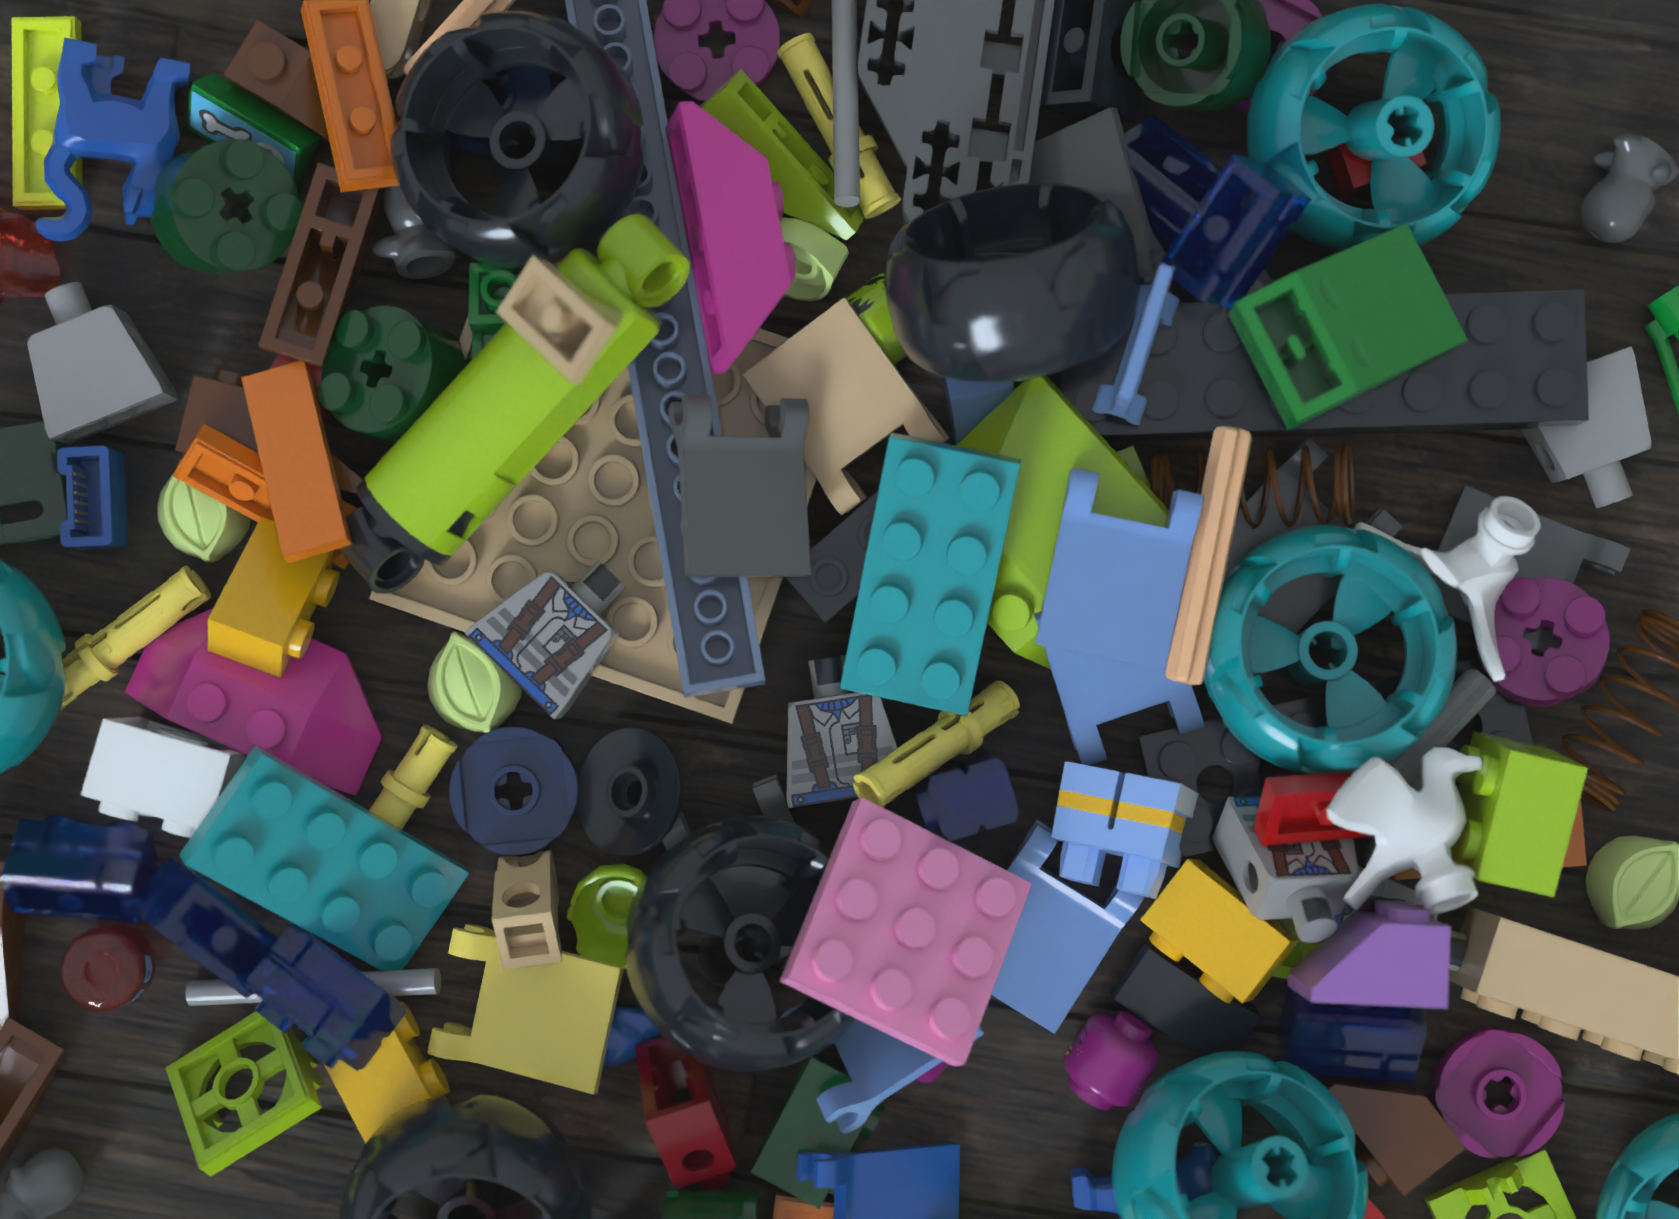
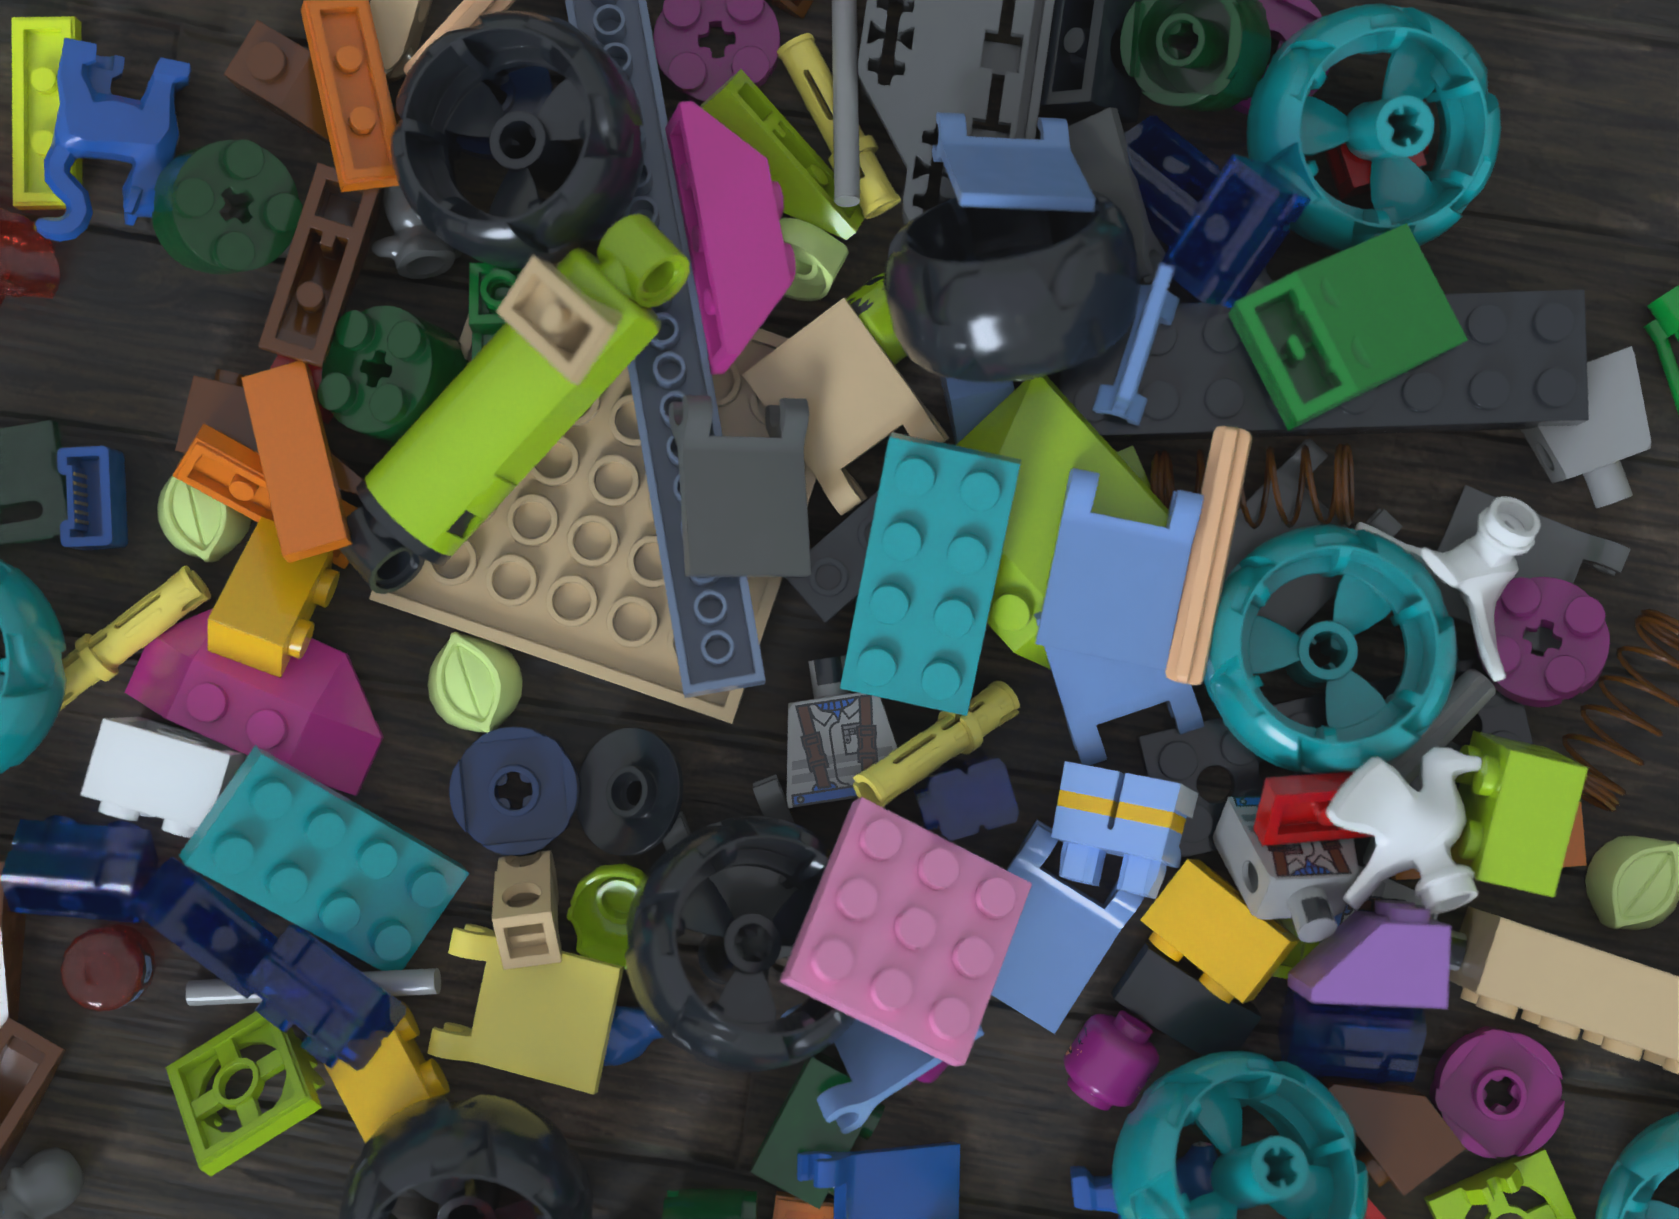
light grey torso [27,282,179,445] -> none
green slope [187,73,321,192] -> none
light yellow pin [369,725,458,829] -> none
torso [465,560,626,719] -> none
dark red torso [635,1036,737,1189] -> none
dark grey animal [1579,133,1679,243] -> none
none -> medium blue flag [932,112,1096,212]

